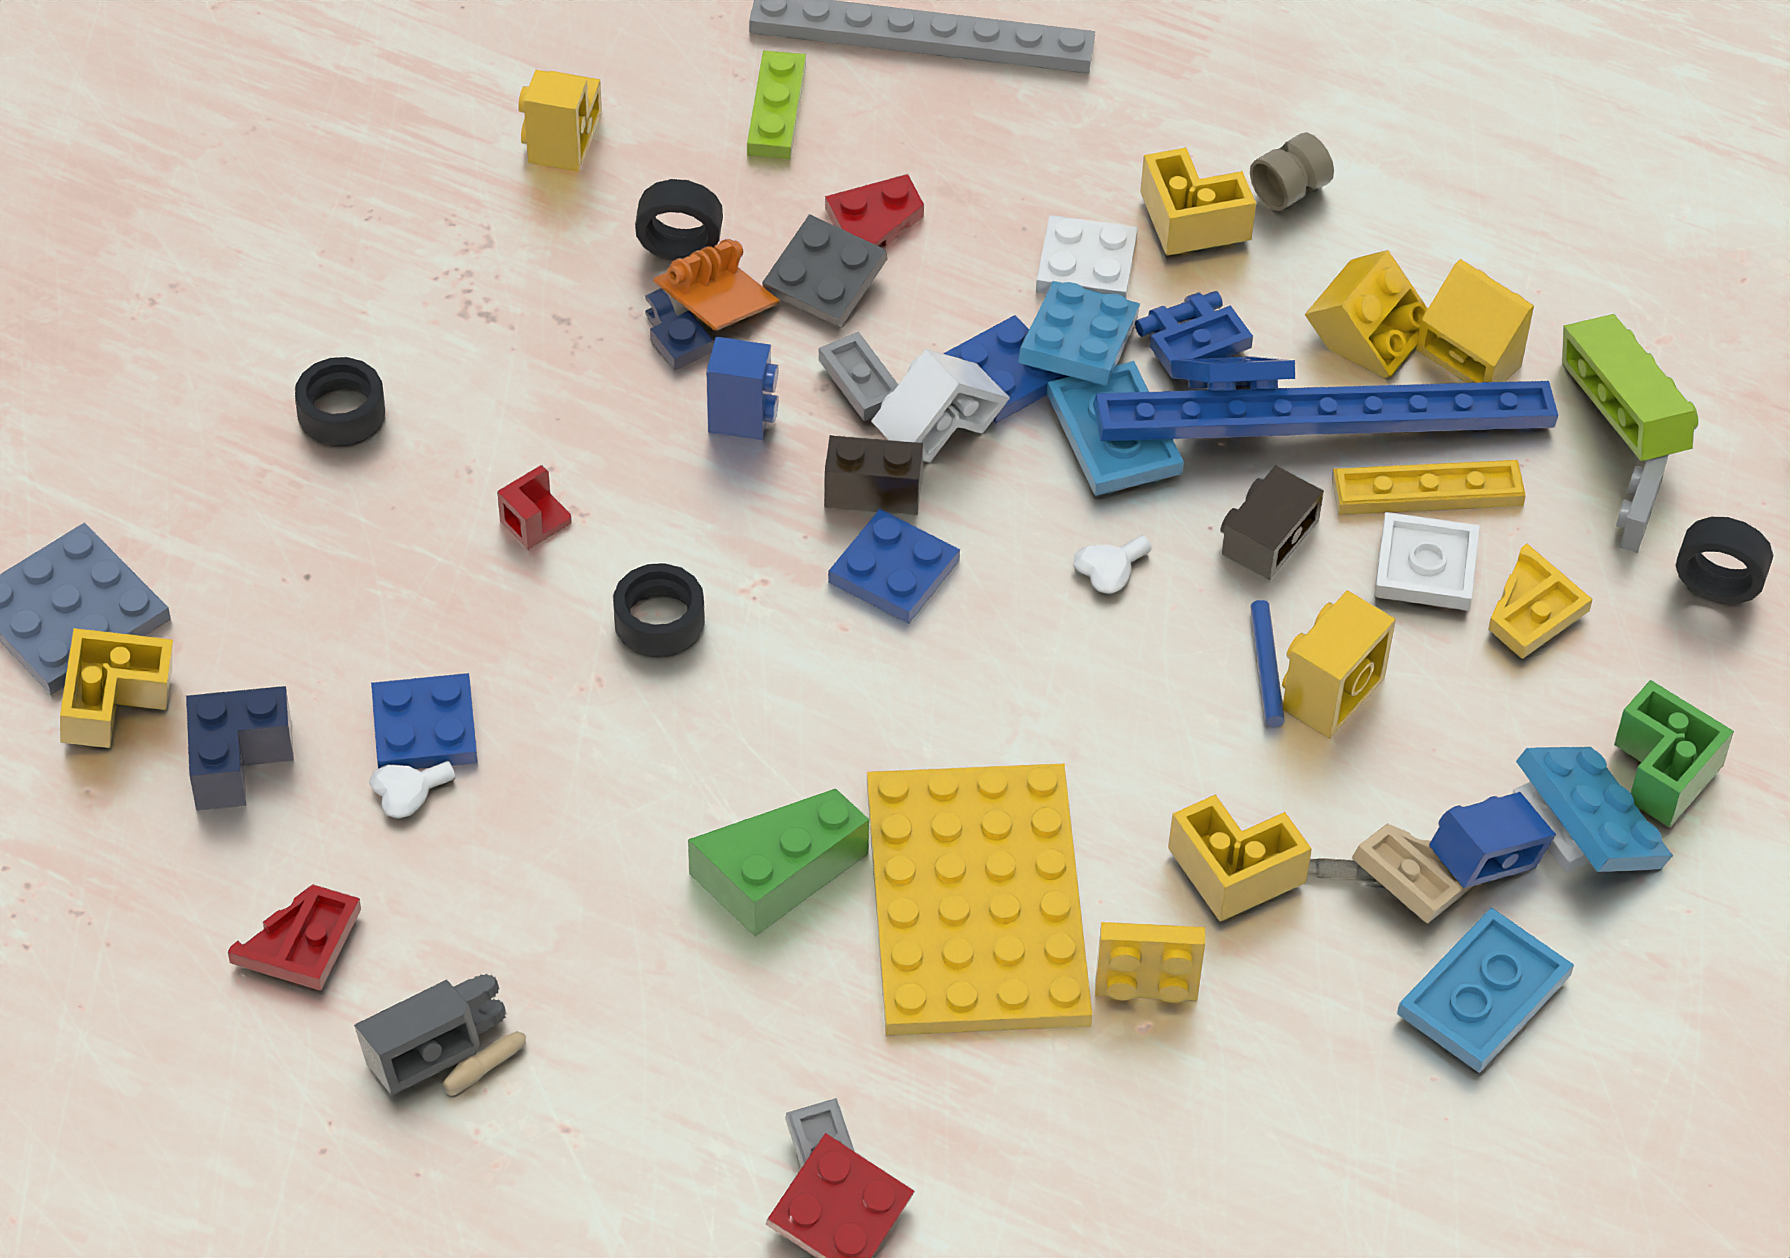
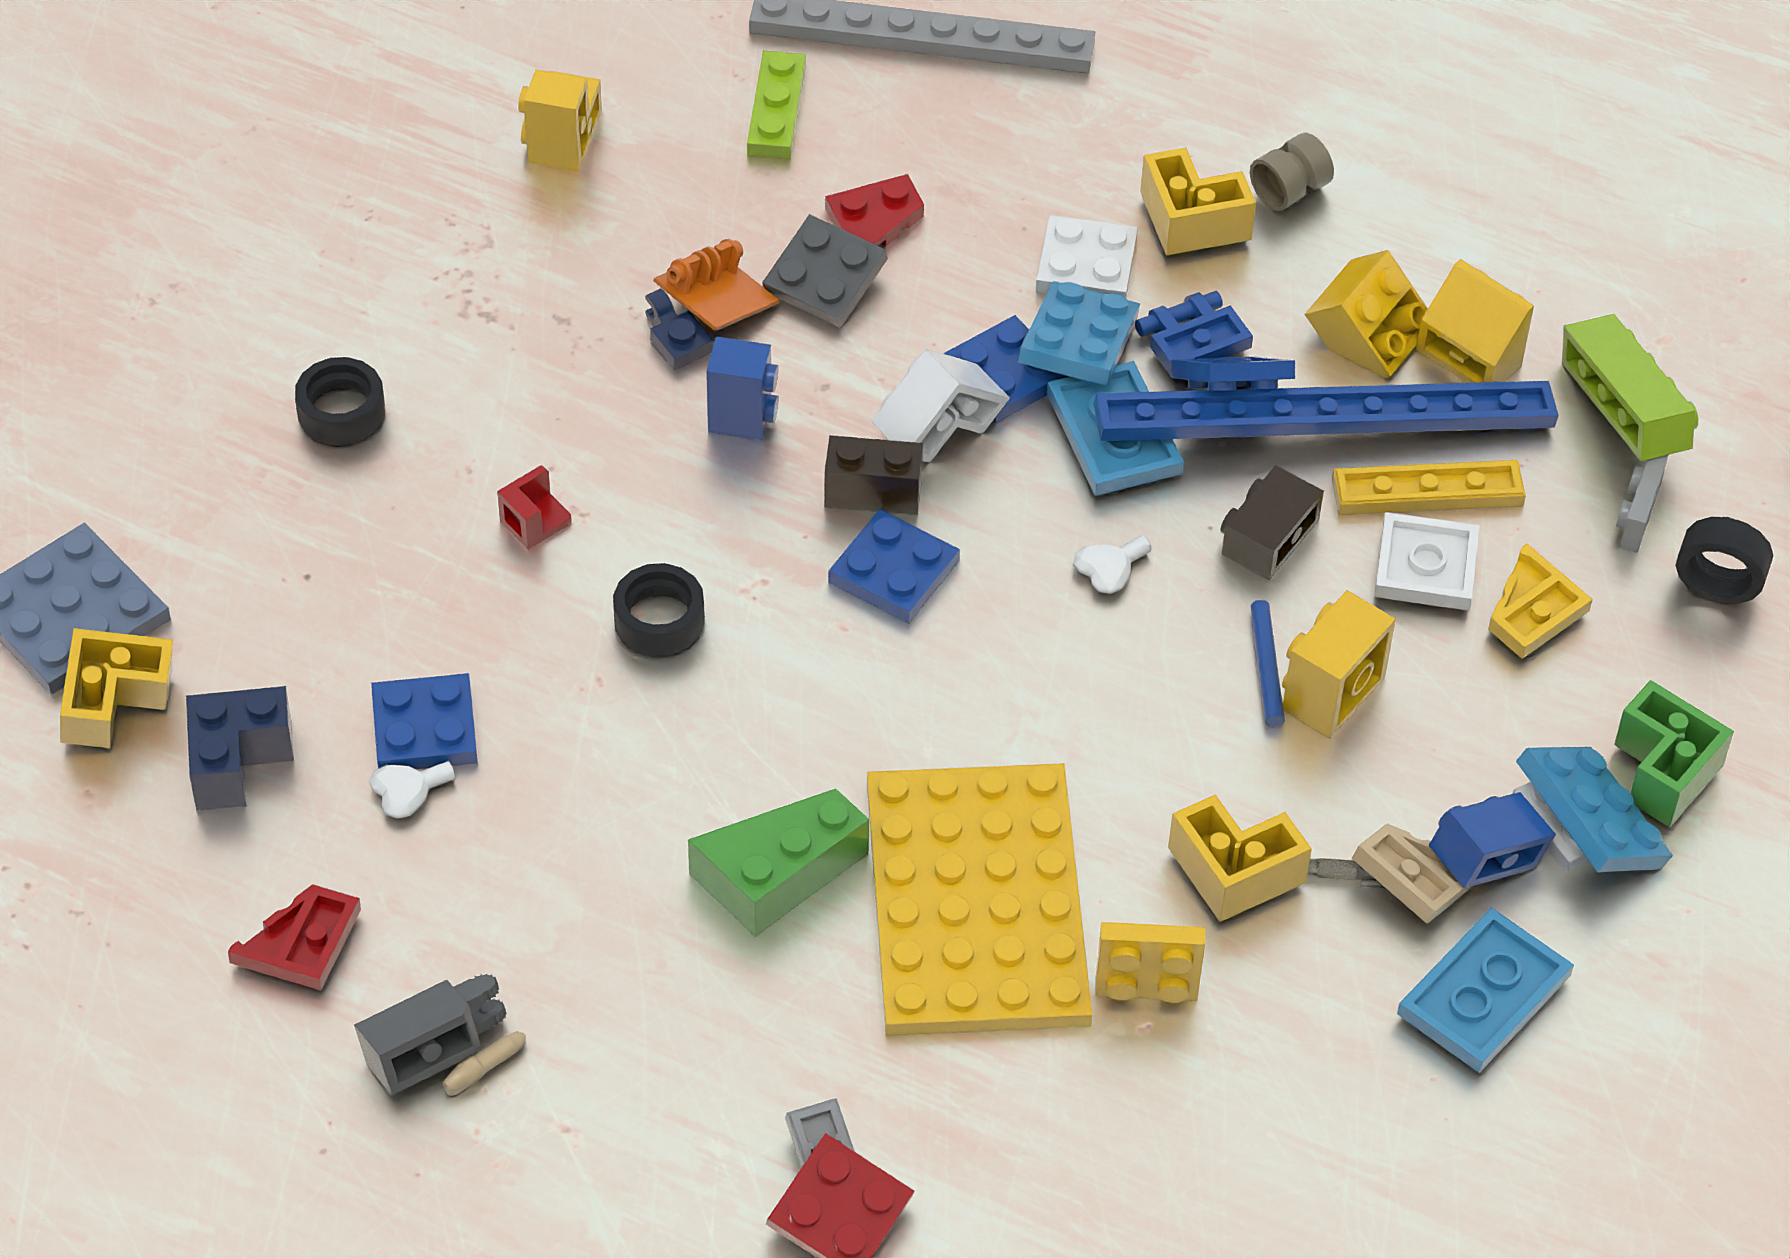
black tyre [635,179,723,261] -> none
light grey plate [819,331,899,421] -> none

